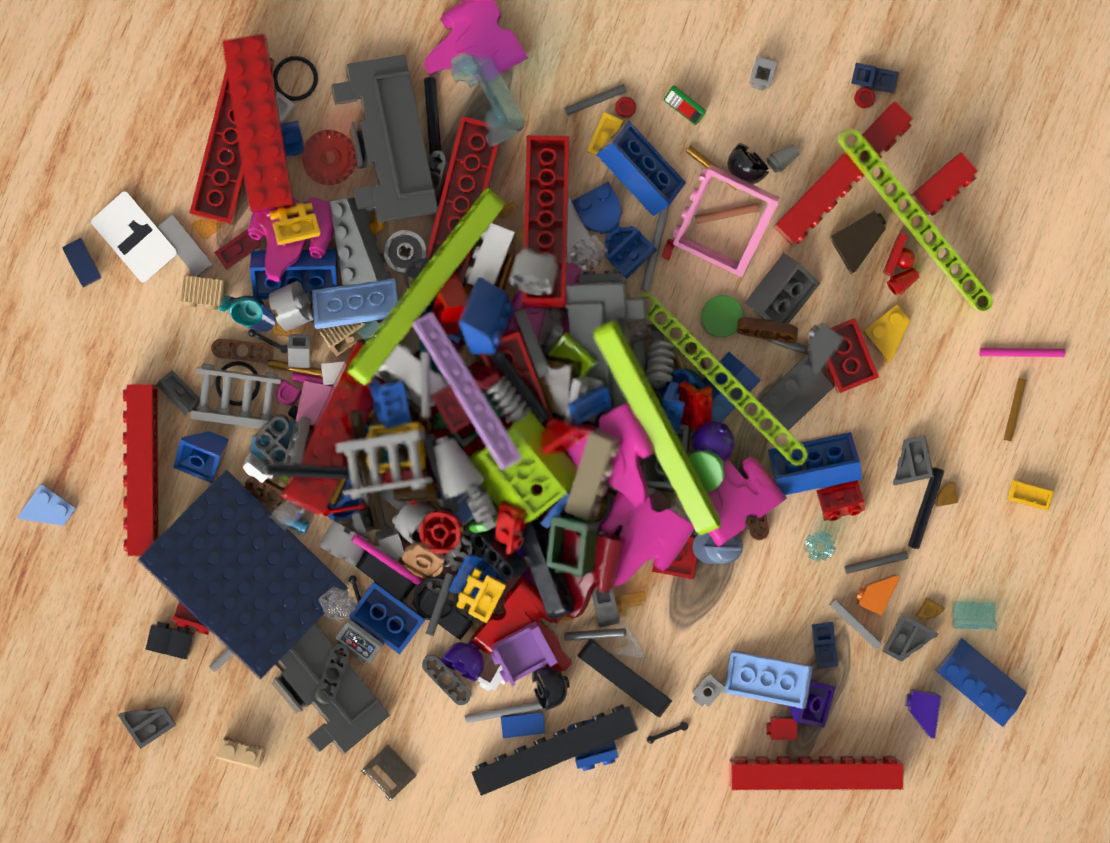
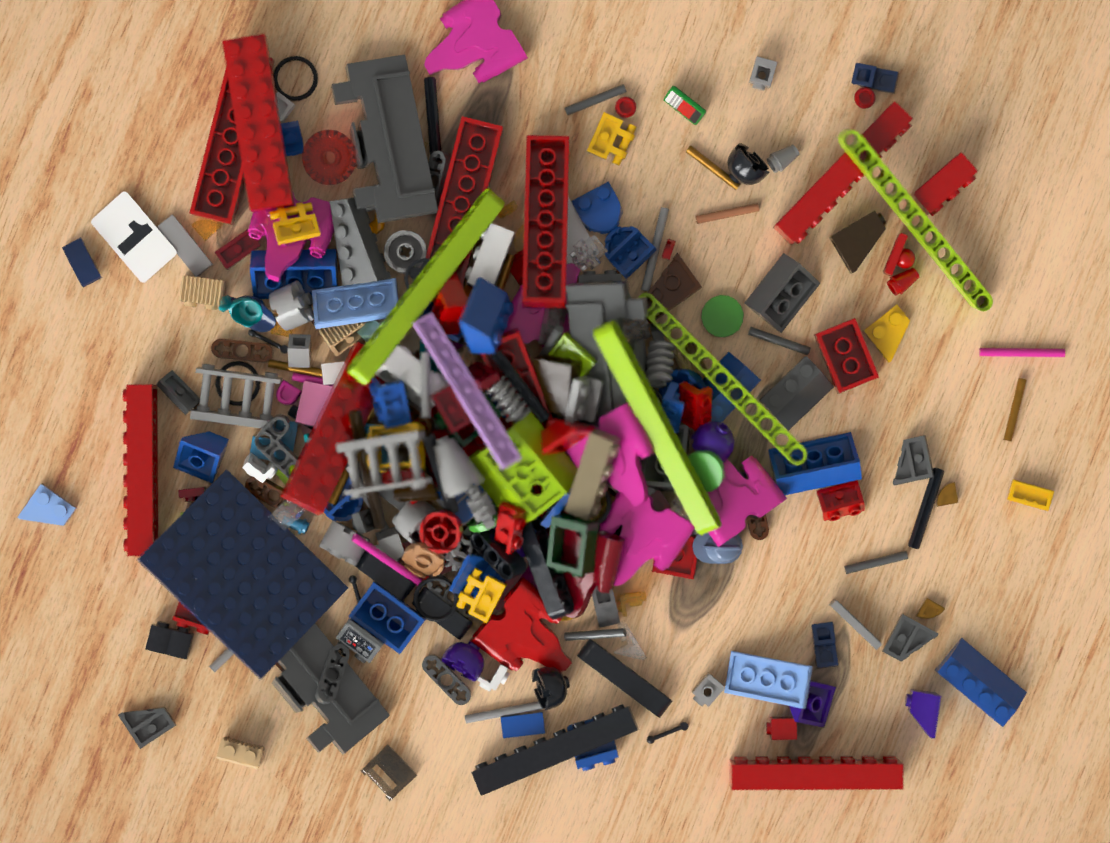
black axle [265,463,350,479] -> none
light grey tile [284,416,311,465] -> none
clear brick [318,586,356,622] -> none
red hinge [322,503,366,516] -> none
dark grey bar [426,573,454,636] -> none
clear light blue windscreen [451,54,525,147] -> none
medium lavender panel [490,621,558,686] -> none
light grey brick [510,249,558,295] -> none
dark grey beam [514,307,550,377] -> none
blue tile [568,385,612,424] -> none
blue slope [596,121,686,216] -> none
bright pink window [672,165,780,277] -> none
reddish brown beam [737,317,798,343] -> none
clear light blue brick [804,530,836,562] -> none
dark grey slope [806,323,844,374] -> none
orange slope [856,575,900,616] -> none
clear light blue panel [952,602,997,630] -> none
none -> dark red bracket [178,486,206,502]
none -> reddish brown wing [646,253,702,324]

